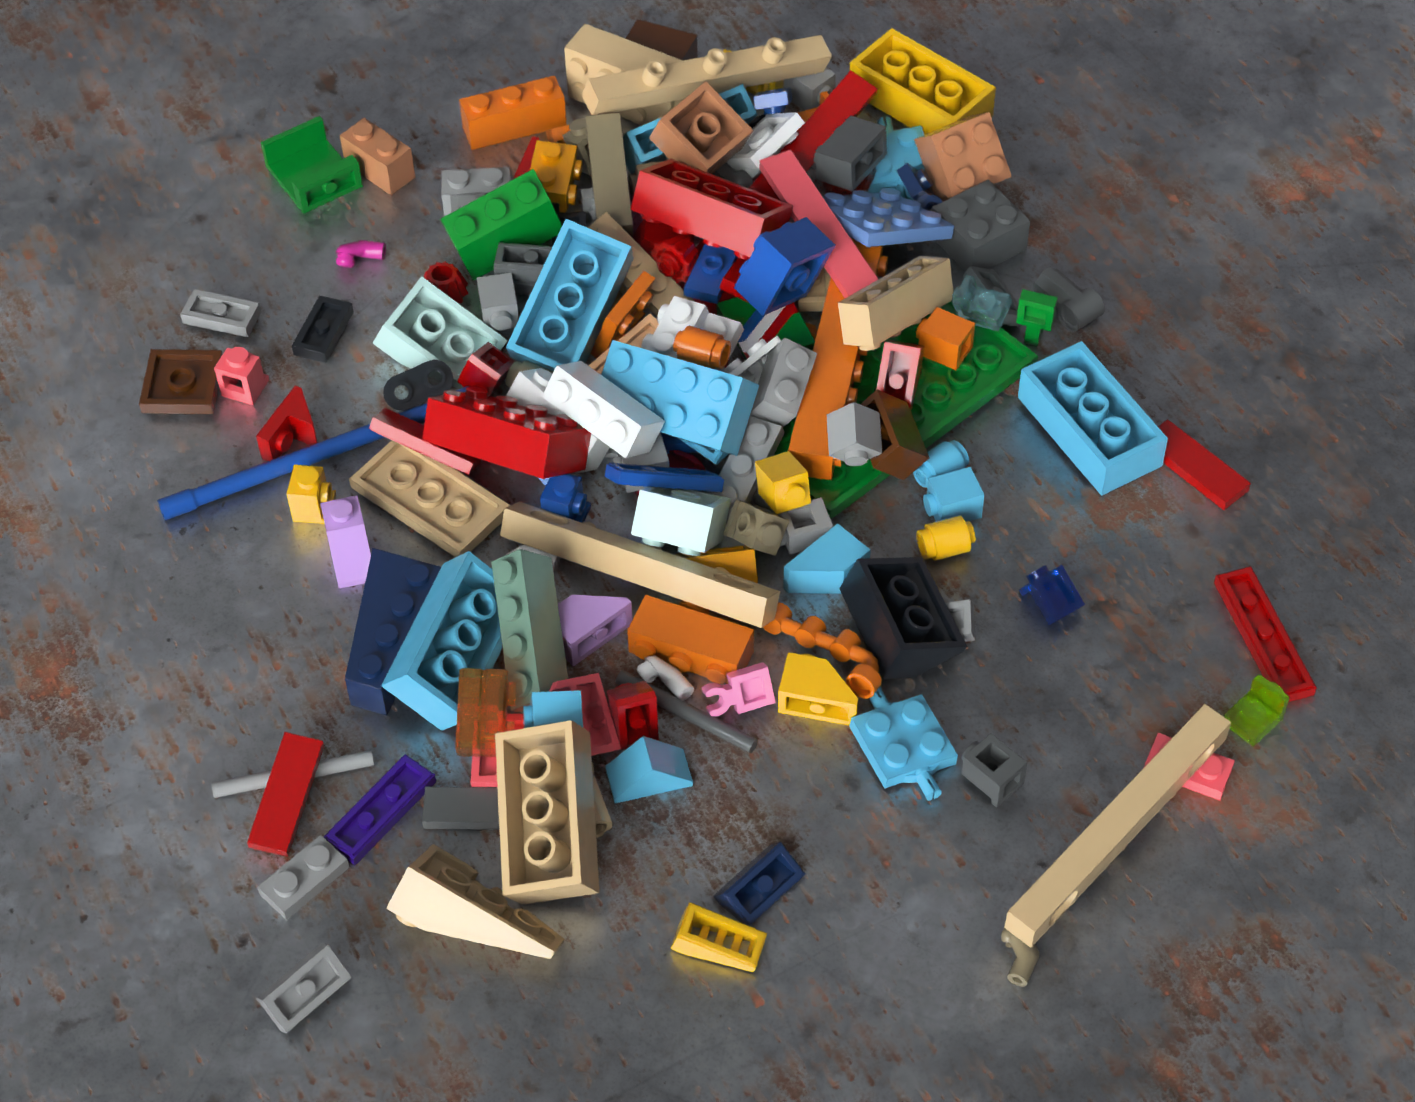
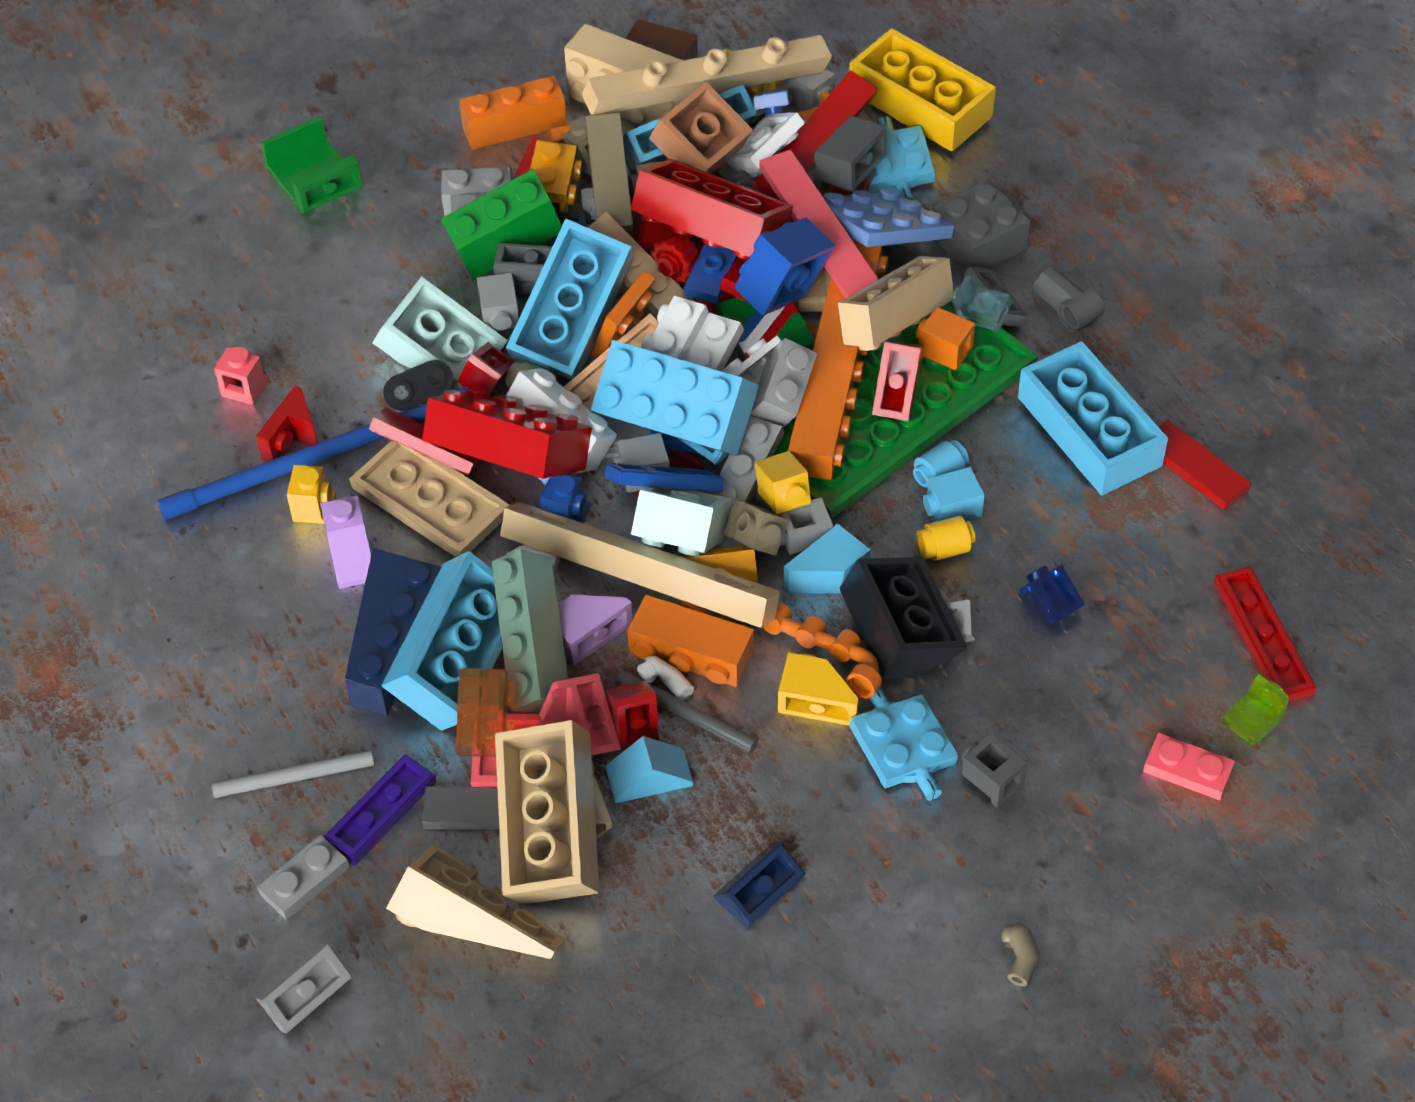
reddish brown plate [139,349,223,414] -> none
light grey plate [180,289,261,337] -> none
red tile [247,732,325,857] -> none
black plate [292,295,354,363] -> none
dark pink arm [335,240,386,268] -> none
nougat brick [340,118,415,196] -> none
red piece [423,261,469,304] -> none
medium azure brick [523,690,583,728] -> none
white brick [542,361,665,458] -> none
yellow slope [670,902,767,972] -> none
orange brick [673,325,731,370] -> none
bright pink plate [702,662,776,716] -> none
light grey brick [827,402,882,466] -> none
reddish brown brick [860,389,929,480] -> none
dark blue plate [896,163,944,211] -> none
nougat brick [914,112,1012,201] -> none
tan piece [1004,704,1231,948] -> none
green plate [1016,289,1058,346] -> none

